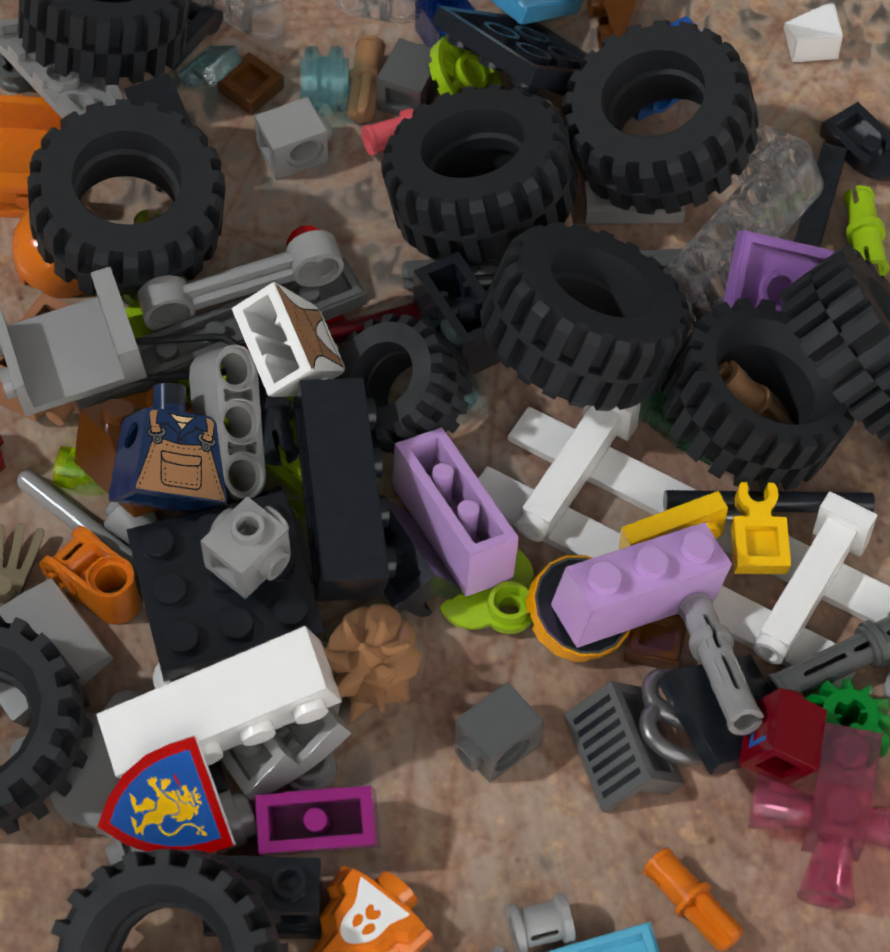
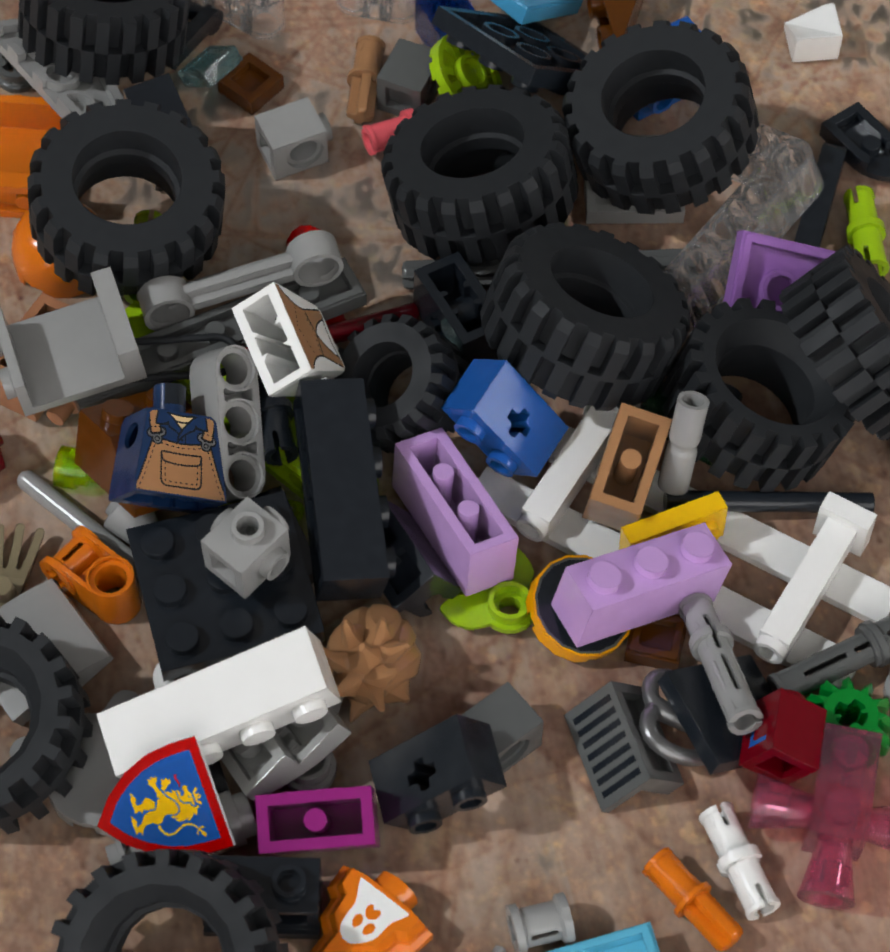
clear light blue wheel [300,45,349,113] -> none
medium nougat axle [718,360,795,425] -> none
yellow plate [730,482,791,574] -> none
none -> black brick [368,714,507,834]
none -> blue brick [441,359,569,477]
none -> medium nougat brick [582,402,672,531]
none -> light grey piece [658,391,710,496]
none -> white pin [699,802,781,920]

